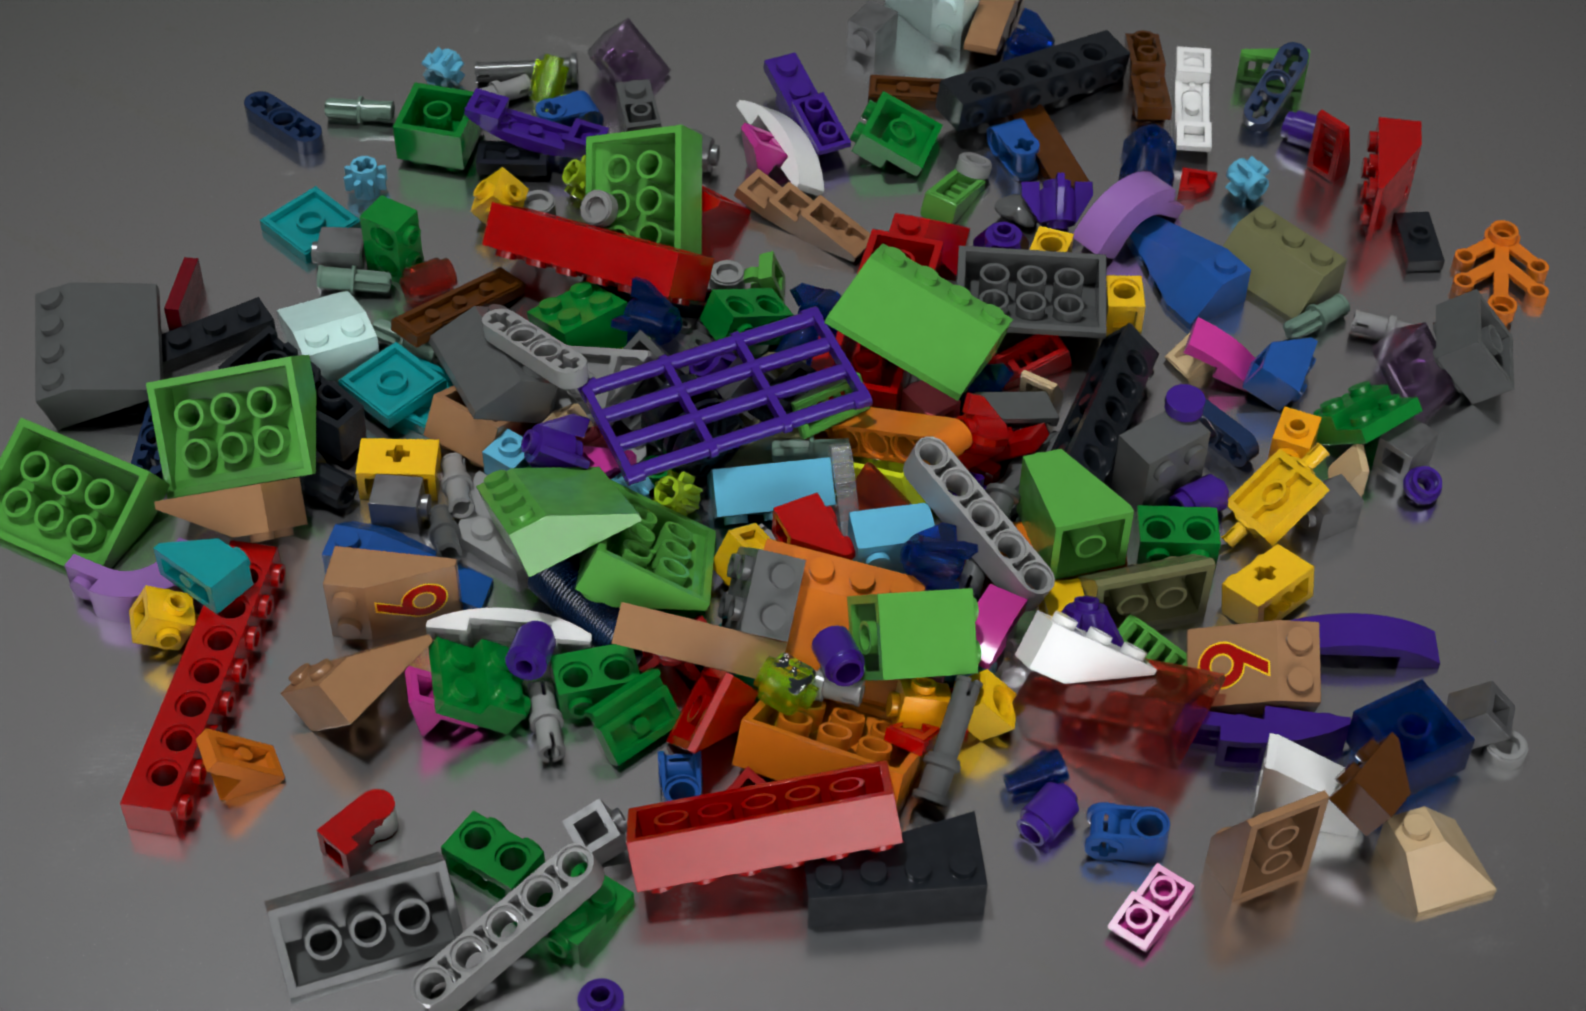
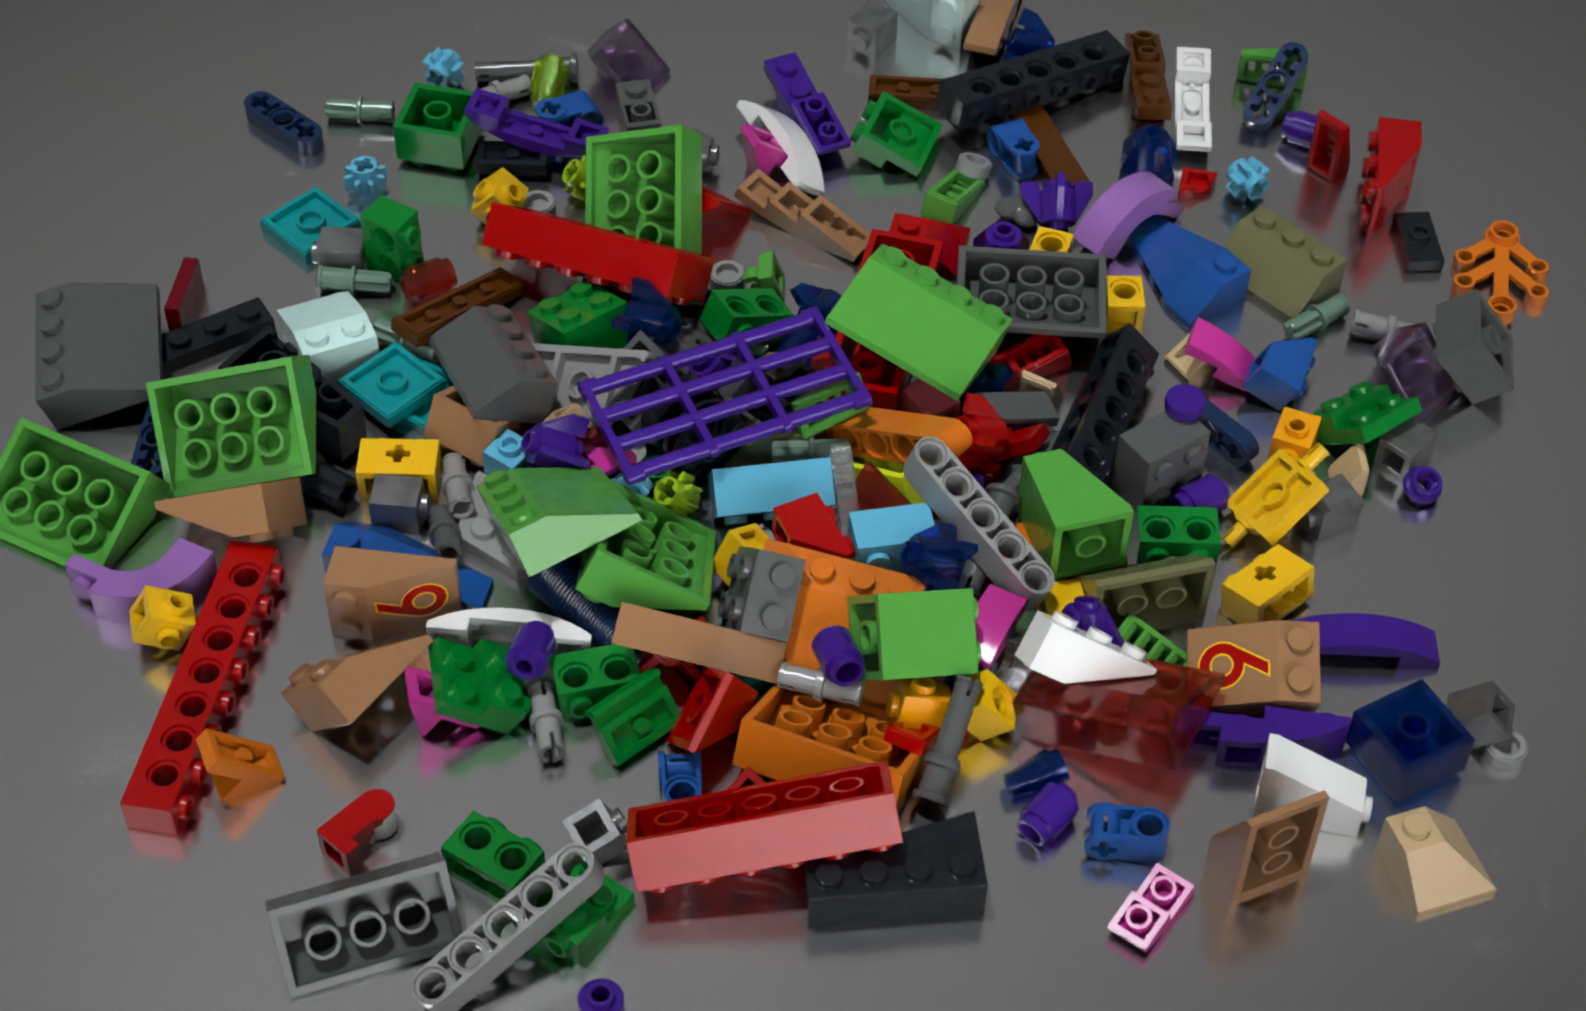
teal slope [153,538,253,614] -> none
light grey beam [482,309,589,389] -> none
light grey tile [580,190,618,228] -> none
clear neon green head [753,653,820,716] -> none
reddish brown slope [1329,732,1411,836] -> none

